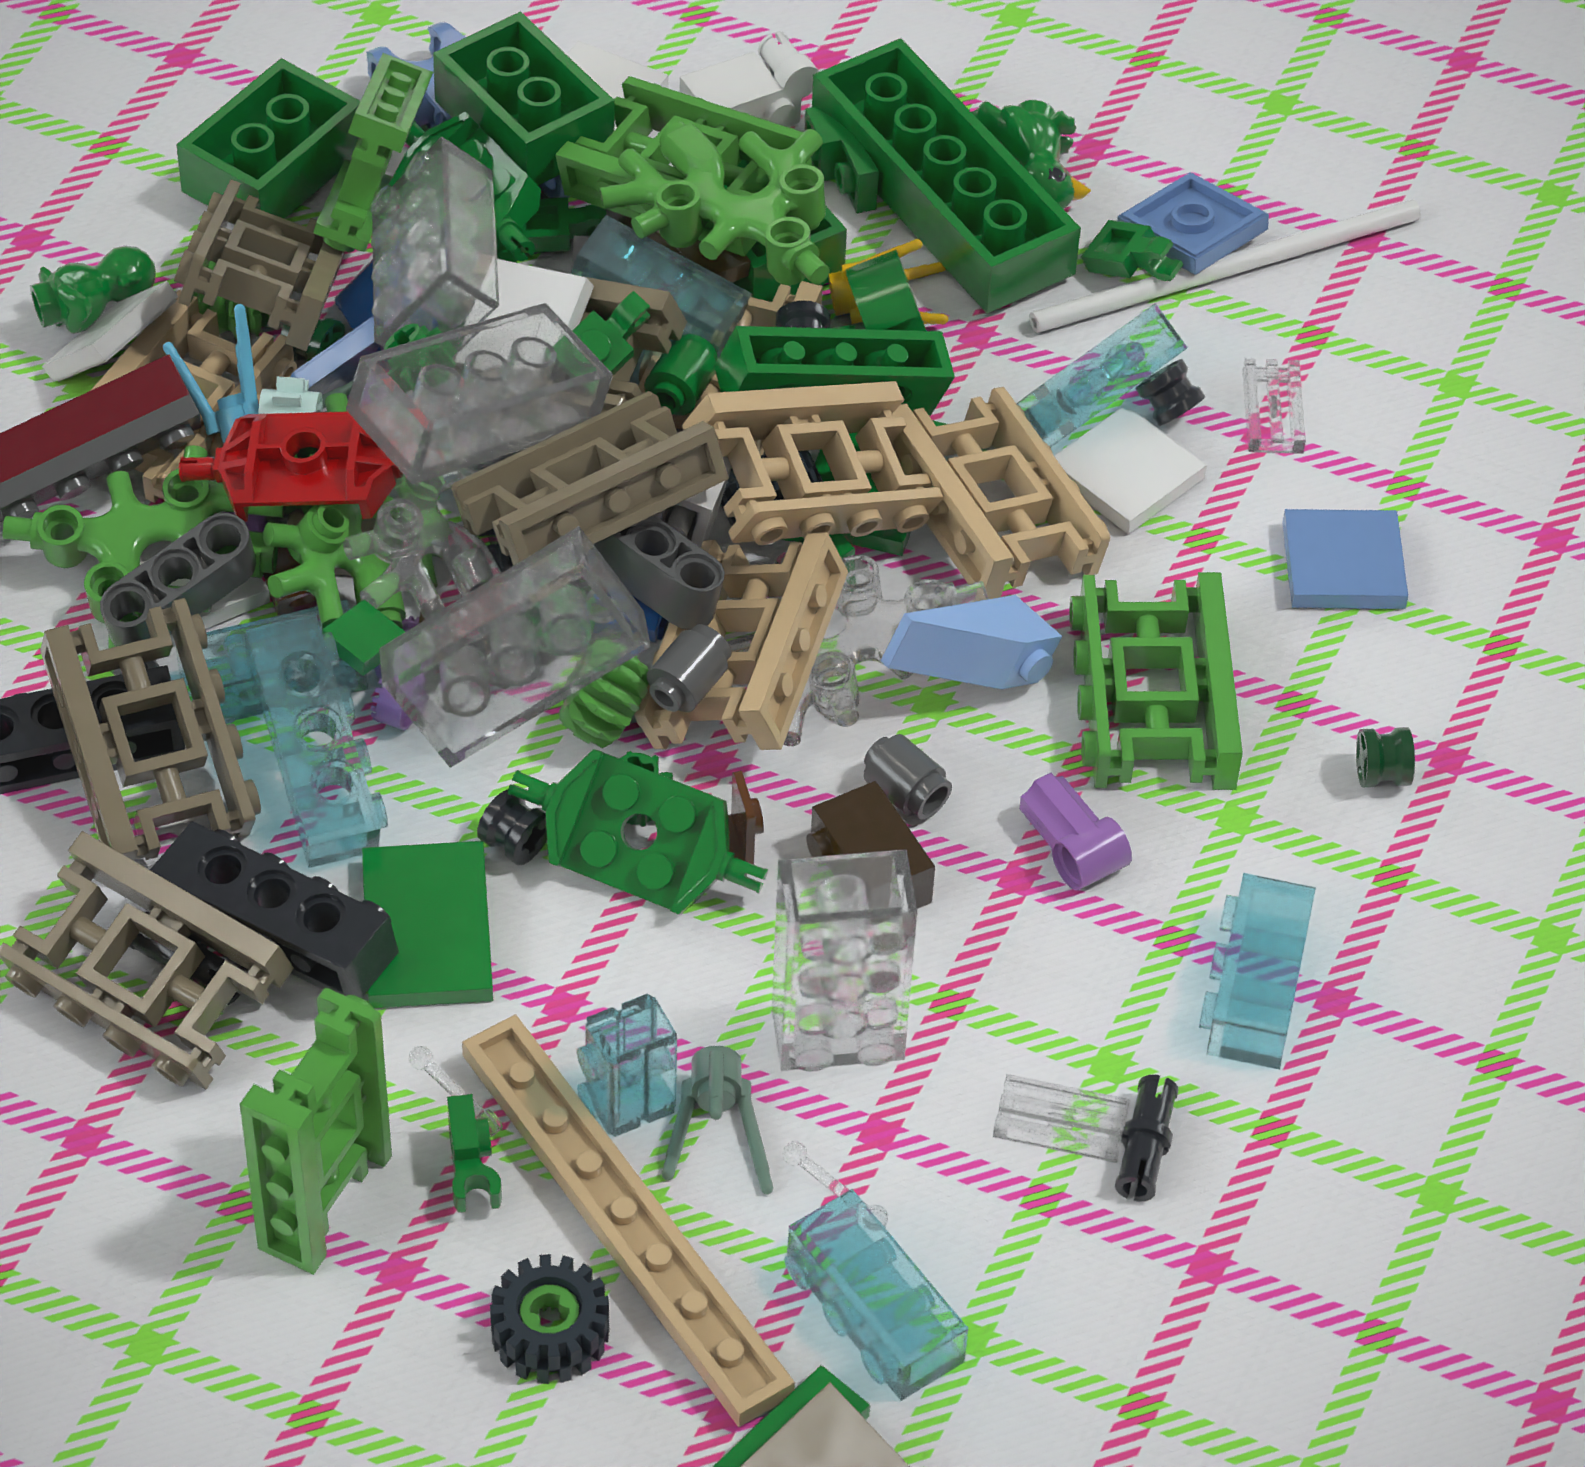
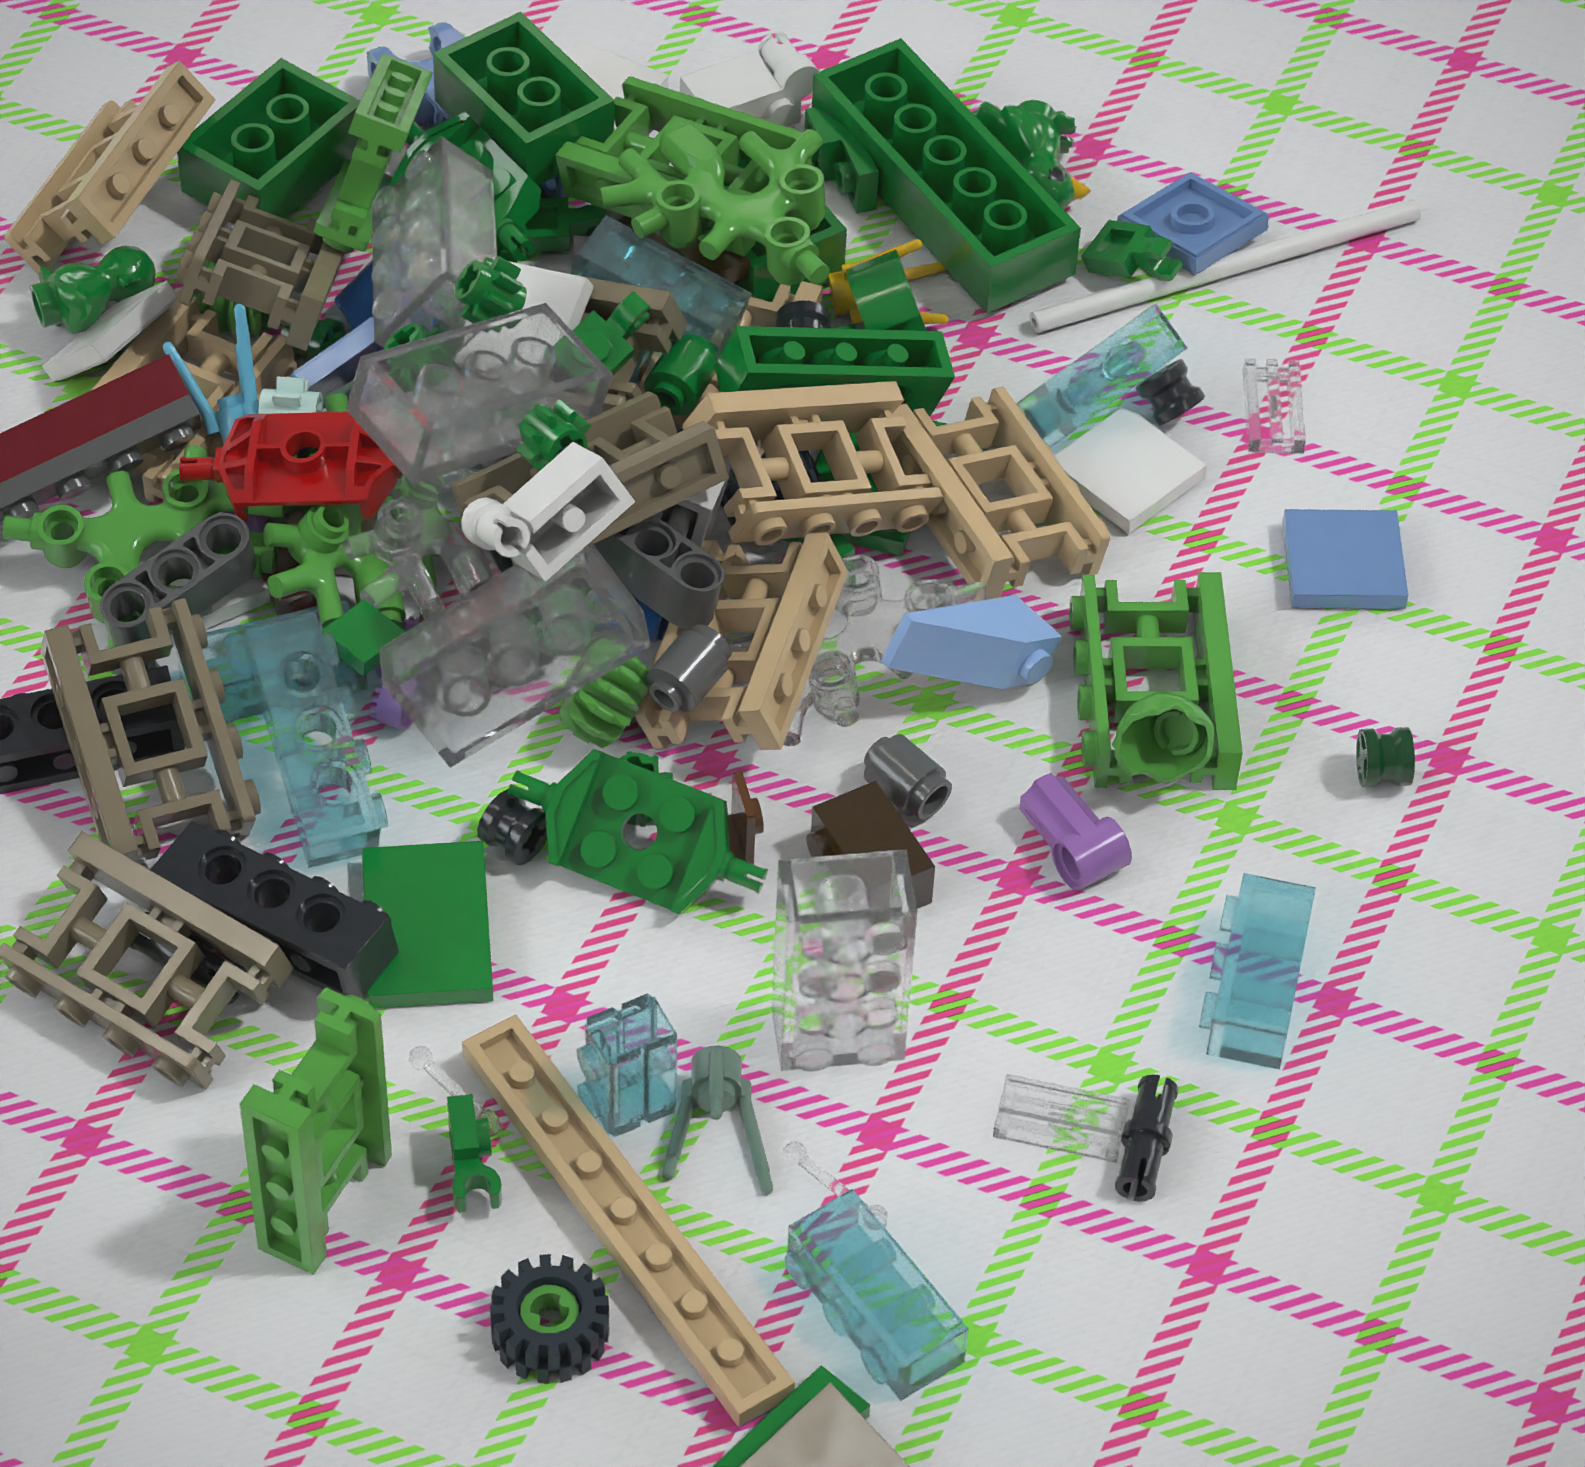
none -> tan fence [4,60,216,274]
none -> green gear [455,256,527,329]
none -> white hinge [461,442,635,582]
none -> green gear [516,399,591,471]
none -> bright green hair [1112,691,1214,783]

